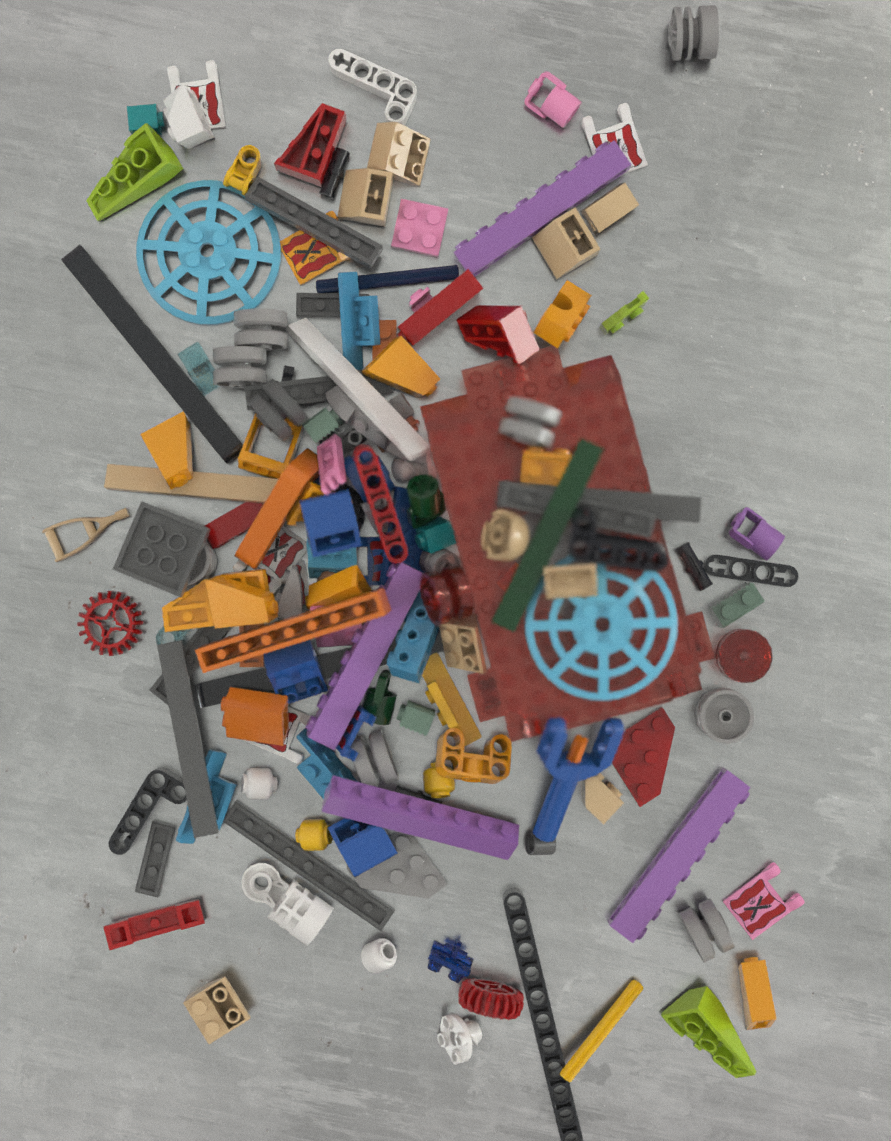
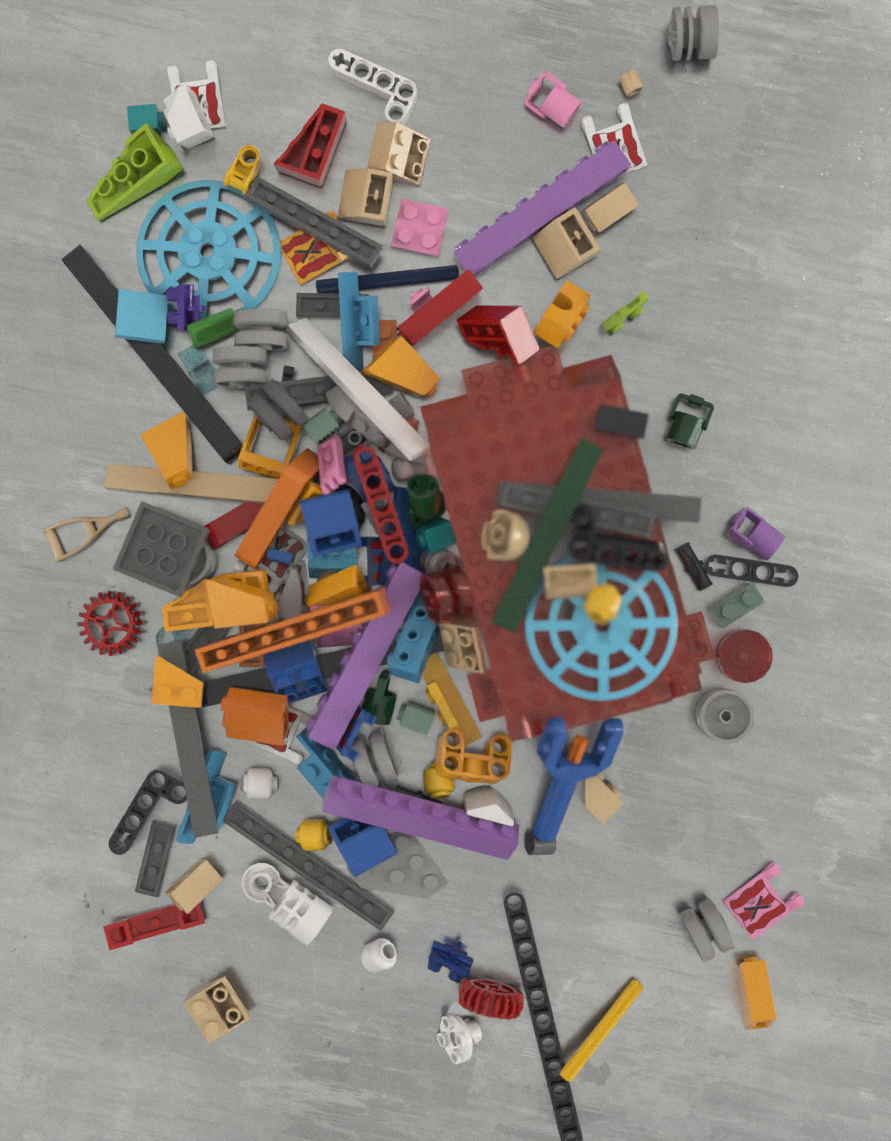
black pin [319,147,350,199] -> none
light grey wheel [498,396,562,448] -> none
light orange bracket [520,447,572,485] -> none
medium lavender brick [607,767,751,943] -> none
red plate [612,706,675,807] -> none
lime wedge [661,986,756,1078] -> none
none -> medium azure tile [115,289,168,344]
none -> light orange wing [151,656,204,708]
none -> tan hinge [165,859,224,914]
none -> dark purple hips [167,284,207,330]
none -> bright green tile [186,308,239,349]
none -> blue tile [266,548,293,566]
none -> white slope [464,786,514,826]
none -> yellow head [584,584,621,624]
none -> black tile [594,404,649,439]
none -> tan hose [619,69,644,96]
none -> dark green piece [666,393,714,450]

